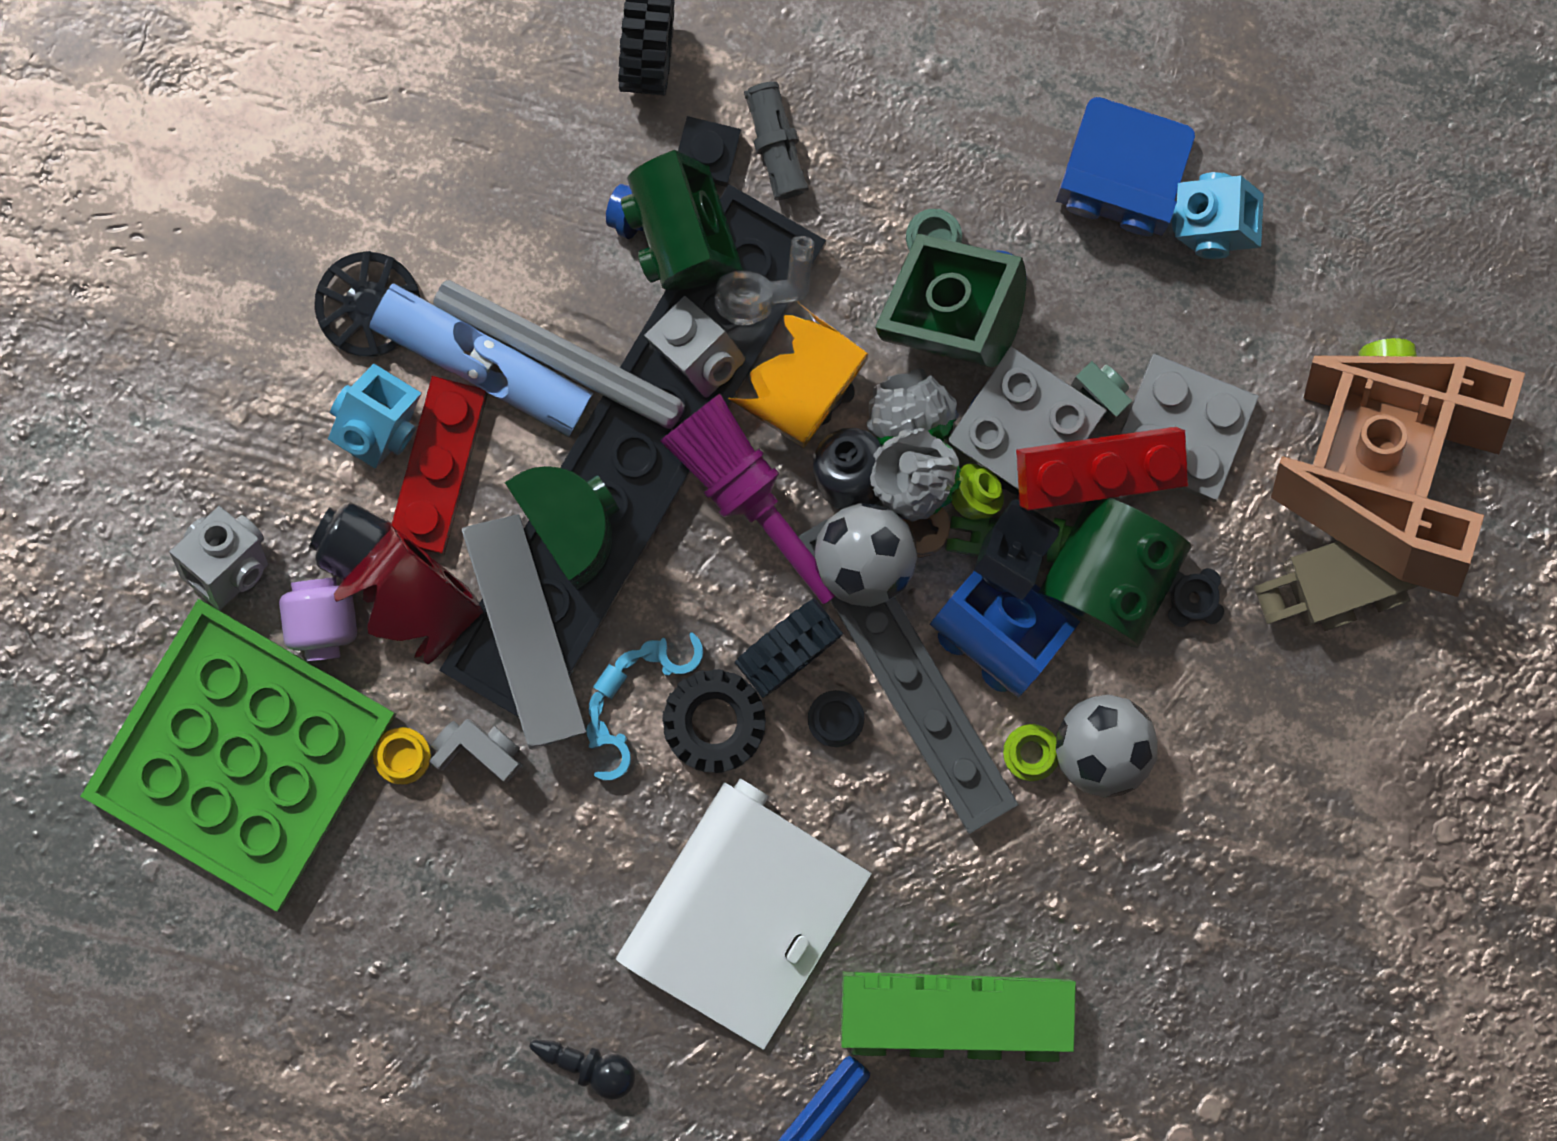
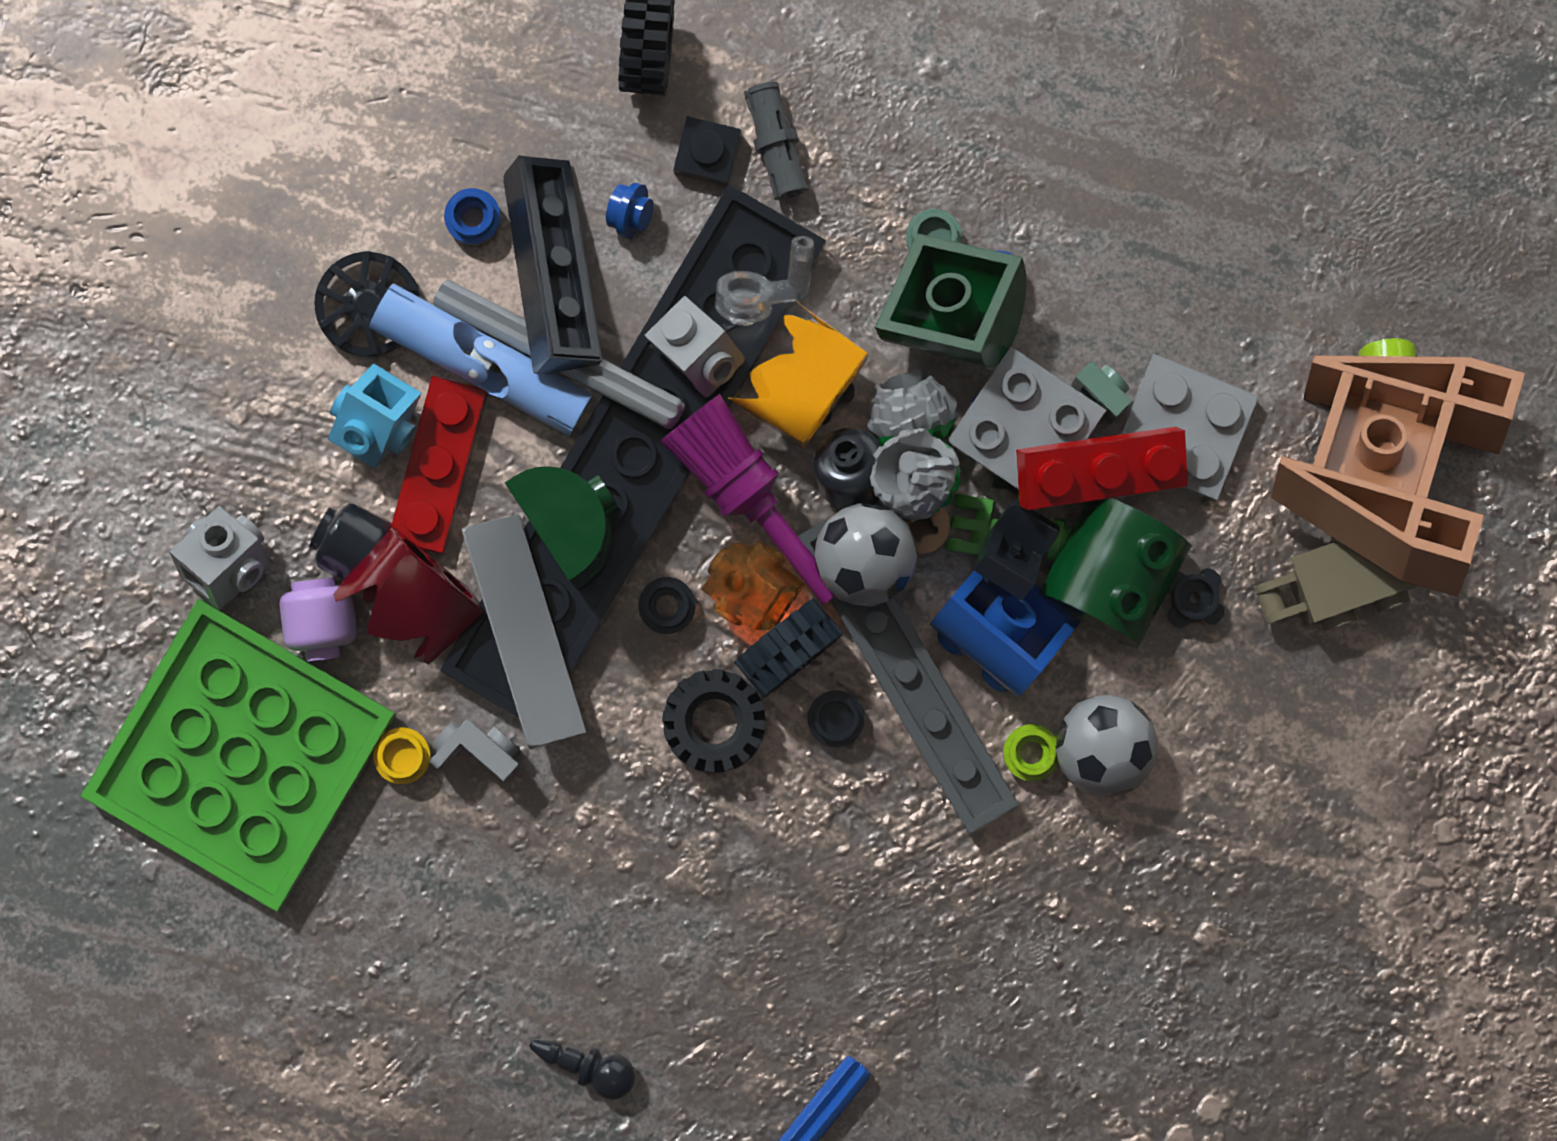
medium azure piece [586,632,703,781] -> none
white door [615,778,872,1050] -> none
dark green brick [621,149,743,290] -> none
bright green wedge [840,971,1076,1062] -> none
lime plate [952,464,1004,520] -> none
blue bracket [1055,97,1195,237] -> none
medium azure brick [1171,172,1264,259] -> none
none -> blue plate [444,188,501,245]
none -> black slope [503,155,602,374]
none -> black plate [638,577,696,634]
none -> clear orange brick [701,541,805,630]

